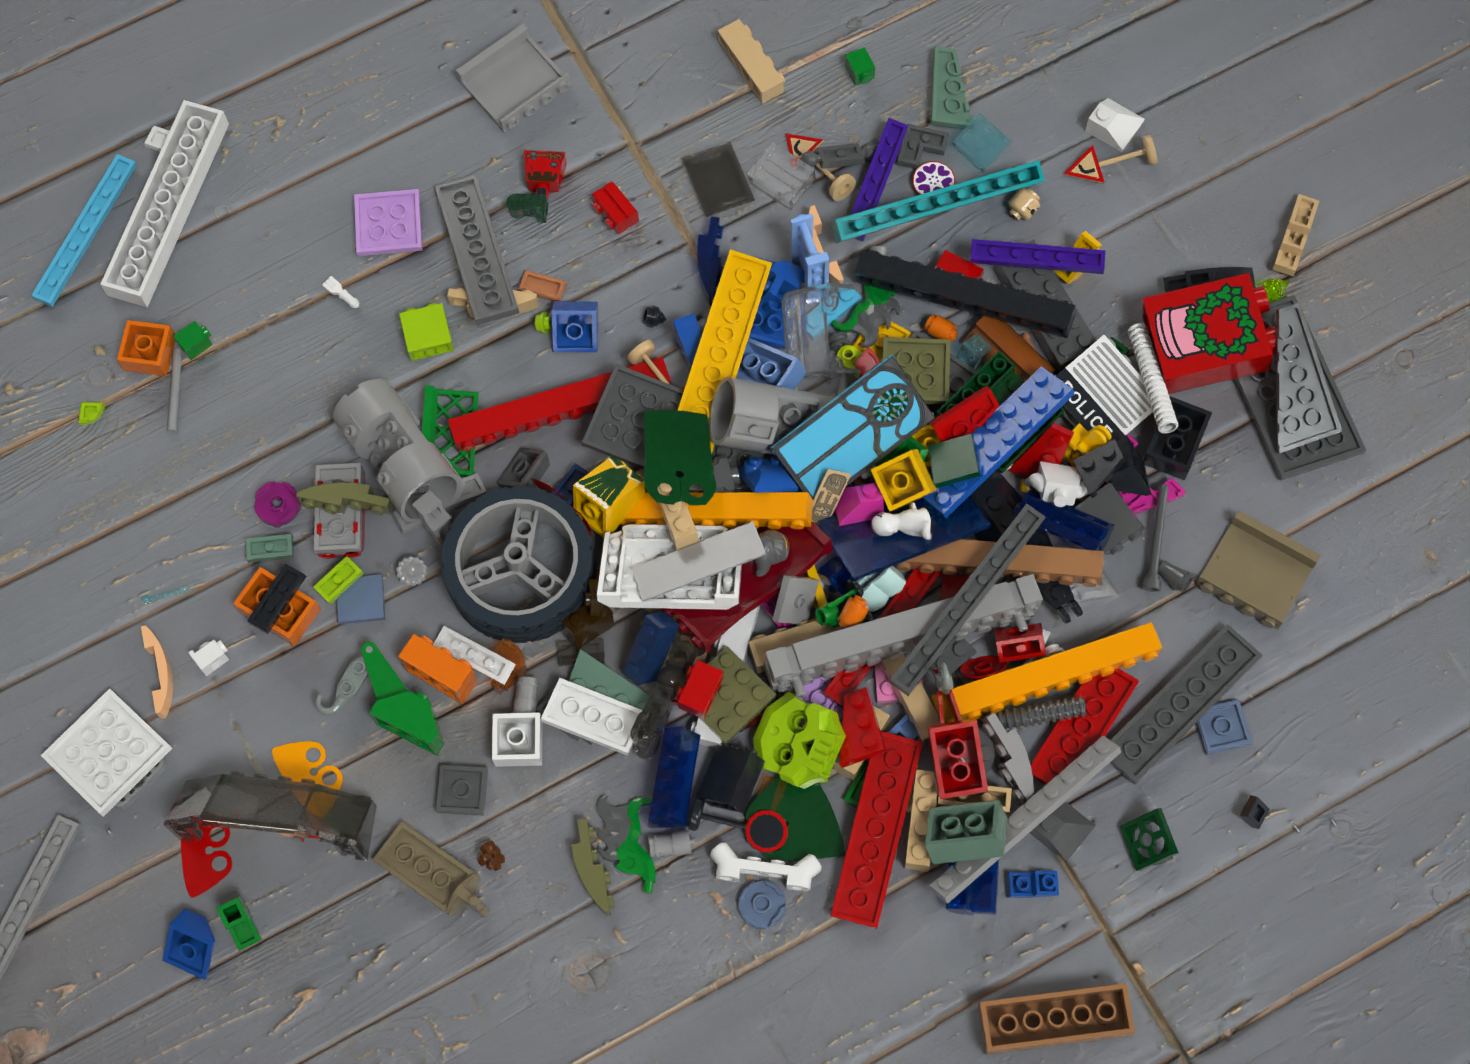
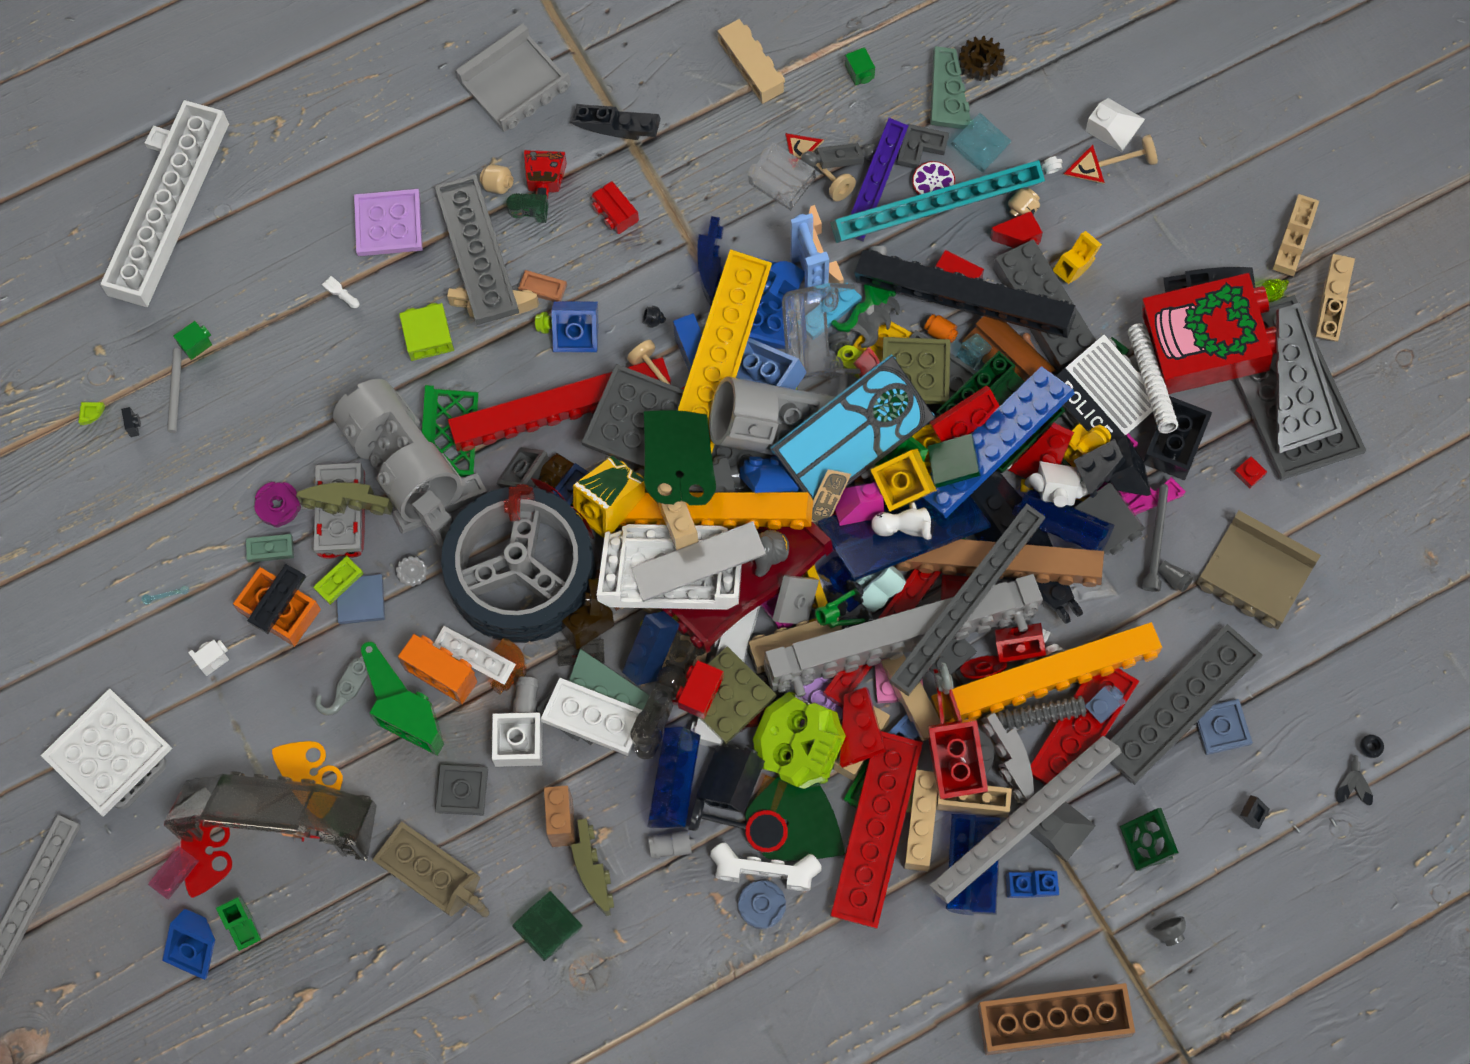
medium azure plate [31,154,138,307] -> none
orange brick [117,320,176,376] -> none
light nougat slope [141,625,173,719] -> none
reddish brown plant [478,841,505,871] -> none
piece [596,795,656,894] -> none
clear smoke piece [682,142,755,217] -> none
orange brick [838,595,870,629] -> none
sand green brick [925,800,1007,864] -> none
dark purple plate [970,239,1106,274] -> none
none -> black plate [121,407,141,437]
none -> clear pink plate [148,846,199,900]
none -> tan head [480,164,514,194]
none -> clear red bracket [504,484,535,521]
none -> clear green slope [512,891,583,961]
none -> dark brown bracket [539,453,574,491]
none -> medium nougat brick [544,785,576,847]
none -> black slope [572,104,661,140]
none -> dark brown gear [959,36,1005,81]
none -> red slope [990,211,1043,248]
none -> white plate [1041,156,1063,174]
none -> sand blue bracket [1085,685,1126,723]
none -> dark grey piece [1151,916,1186,946]
none -> red plate [1234,456,1267,489]
none -> tan slope [1316,254,1355,342]
none -> dark grey piece [1336,755,1373,806]
none -> black plate [1360,735,1384,758]

